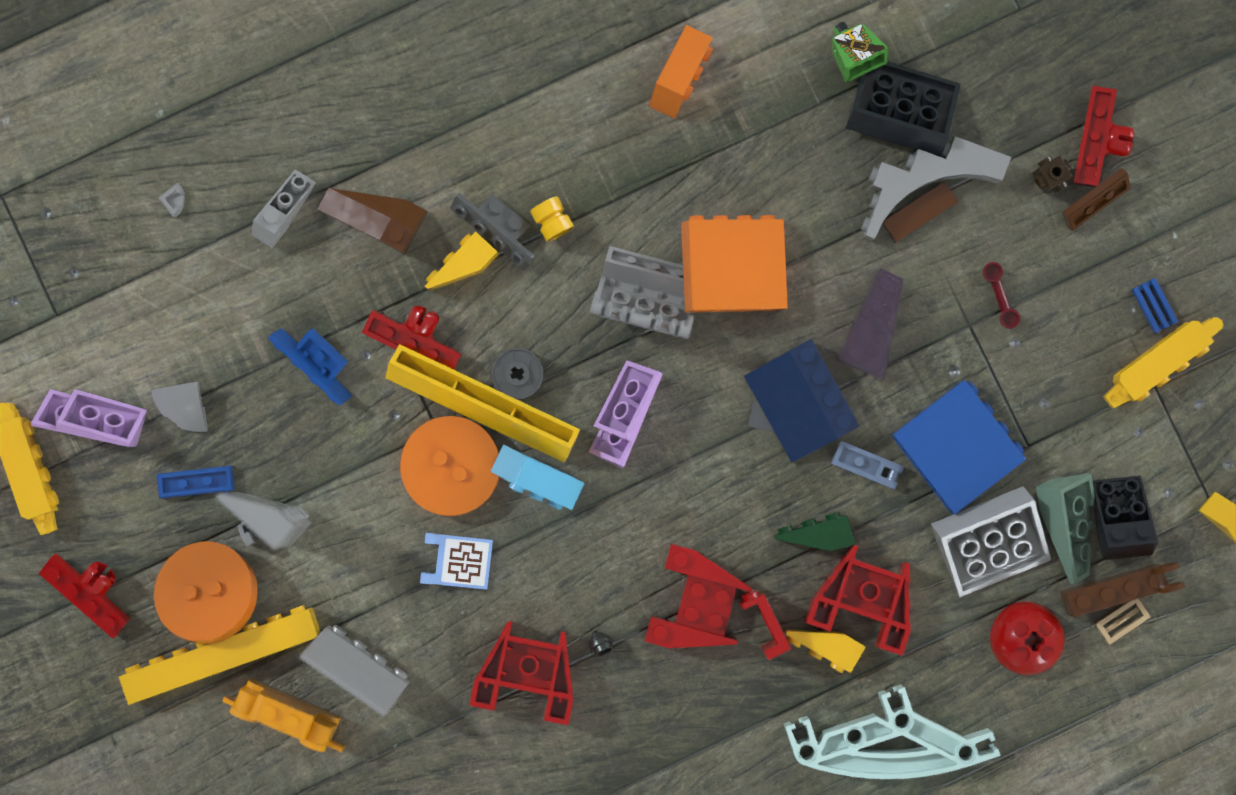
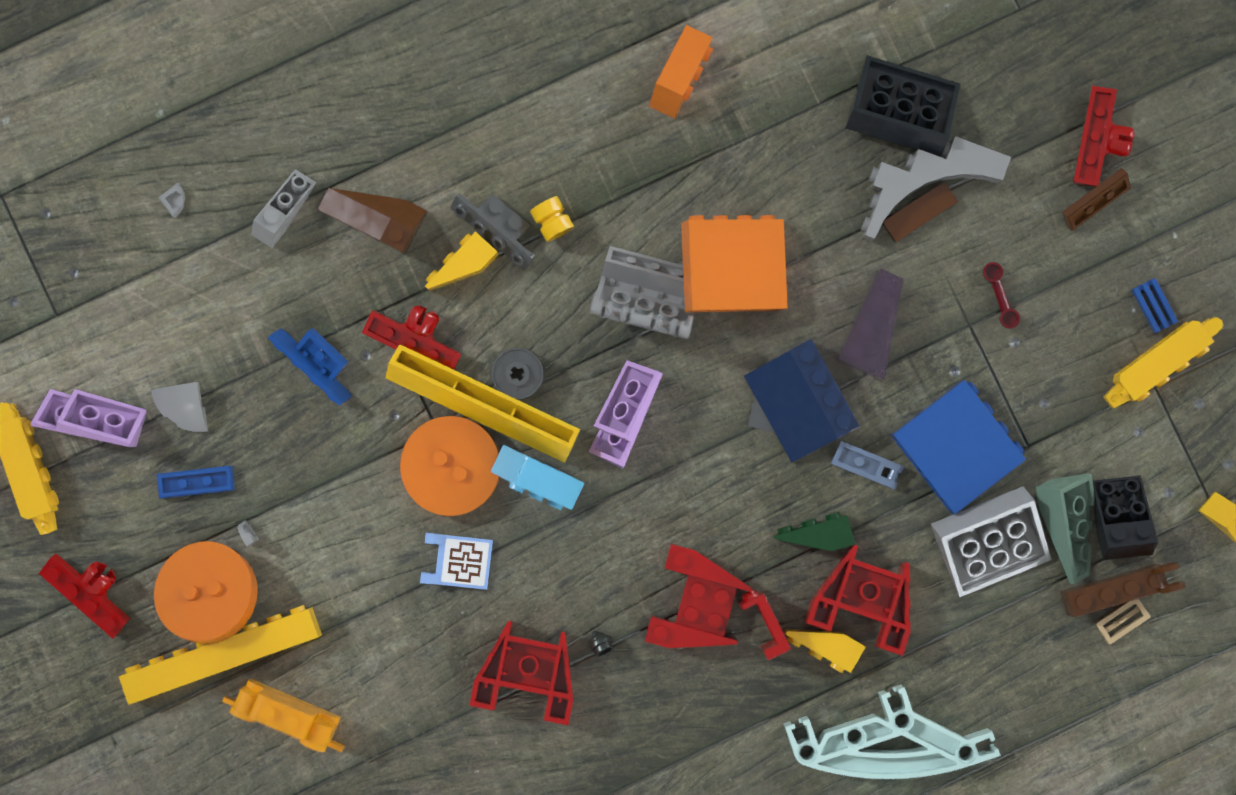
light grey slope [216,492,312,549] -> none
light grey slope [299,625,410,716] -> none
torso [832,22,888,83] -> none
red piece [990,601,1065,675] -> none
dark brown brick [1032,155,1073,193] -> none

